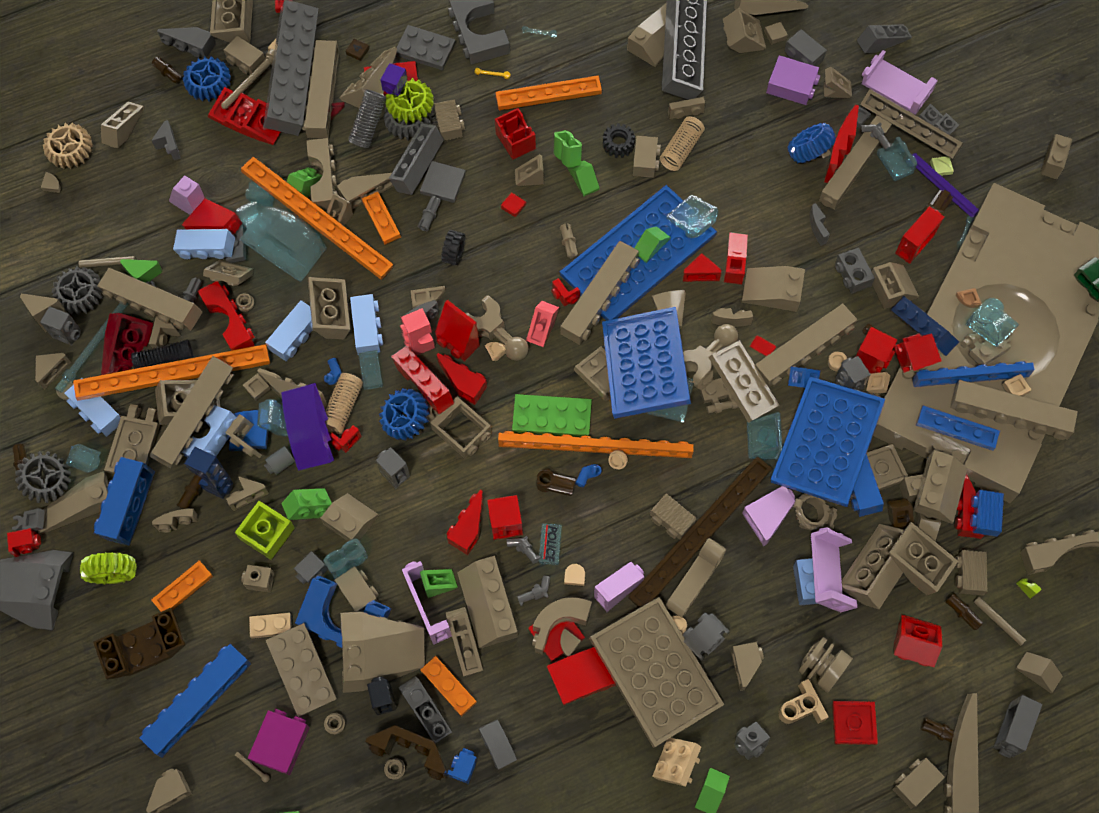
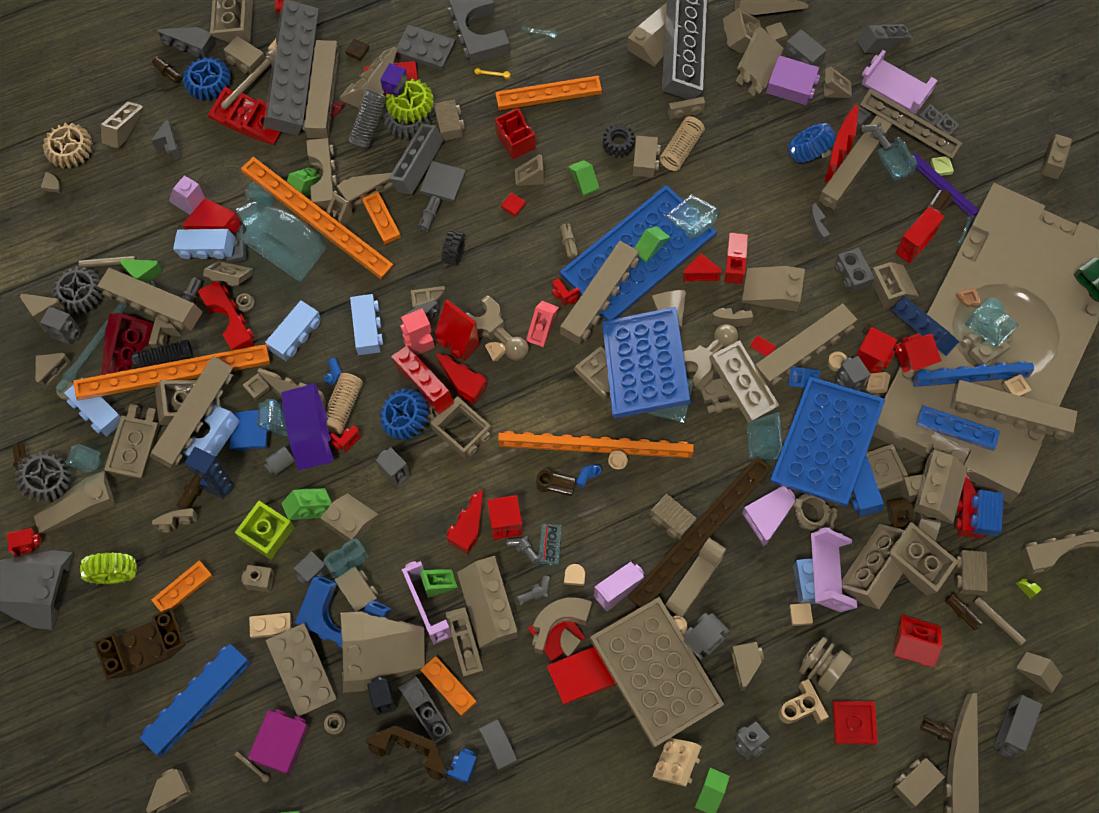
dark grey plate [12,508,45,531] -> none
blue brick [94,457,155,546] -> none
dark tan bracket [225,414,262,458] -> none
dark tan slope [226,477,269,511] -> none
dark tan slope [308,277,350,339] -> none
clear light blue plate [359,350,383,390] -> none
dark tan plate [384,758,405,780] -> none
bright green plate [512,394,592,437] -> none
bright green brick [554,130,582,168] -> none
none -> dark tan tile [736,26,784,96]
none -> tan tile [789,603,813,626]

